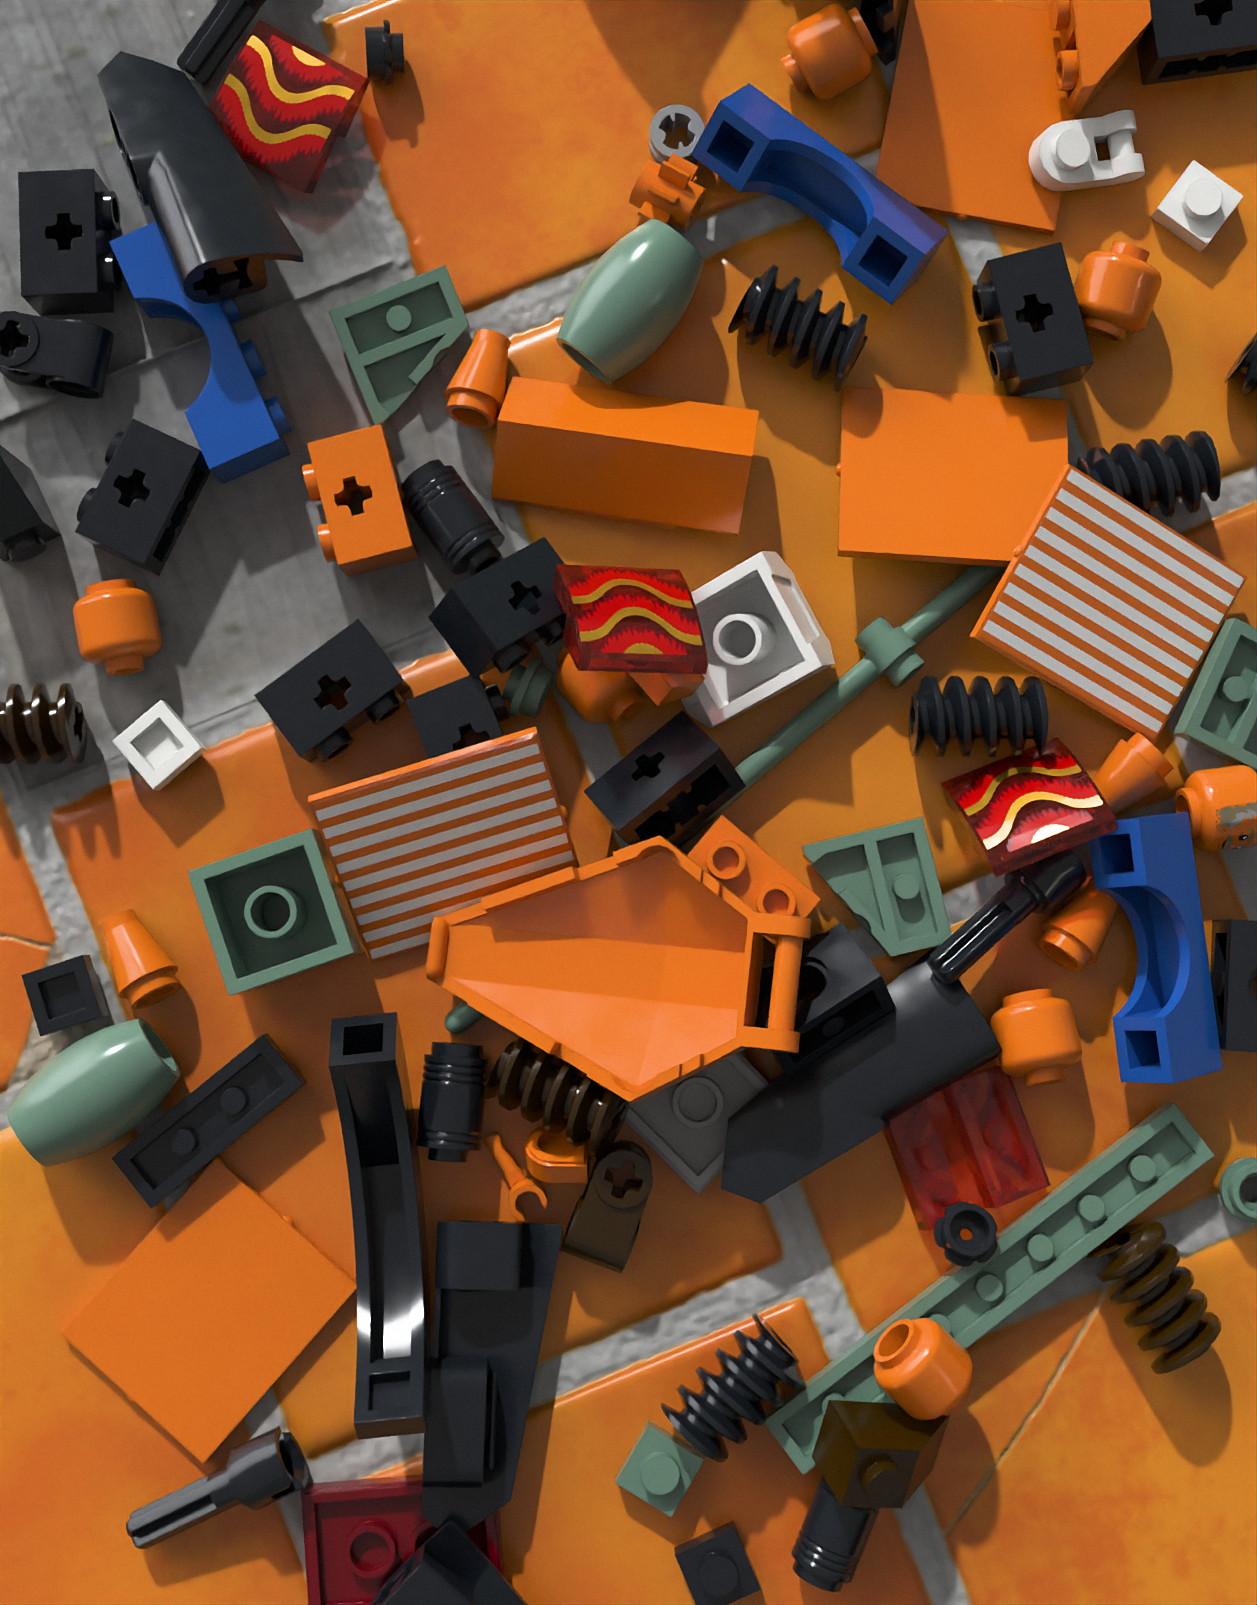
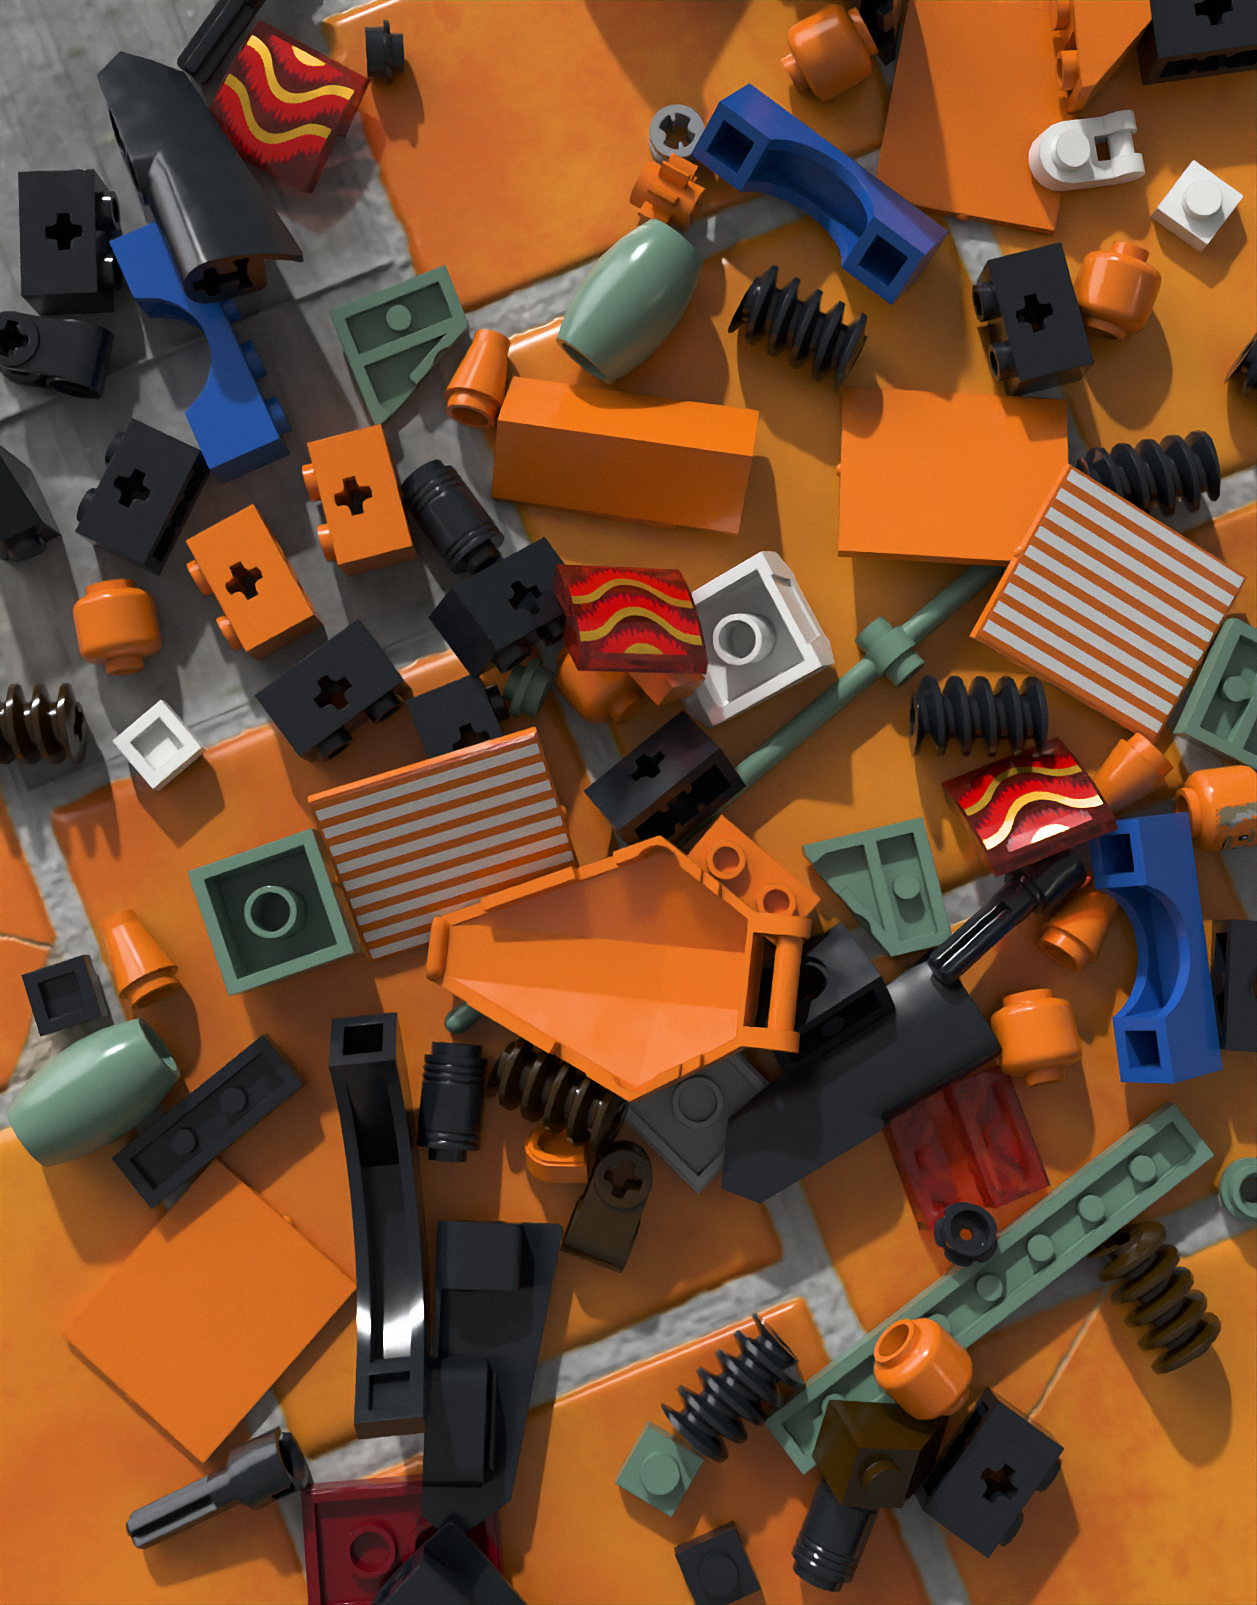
orange hand [484,1132,547,1222] -> none
none -> orange brick [186,504,324,661]
none -> black brick [914,1386,1064,1559]

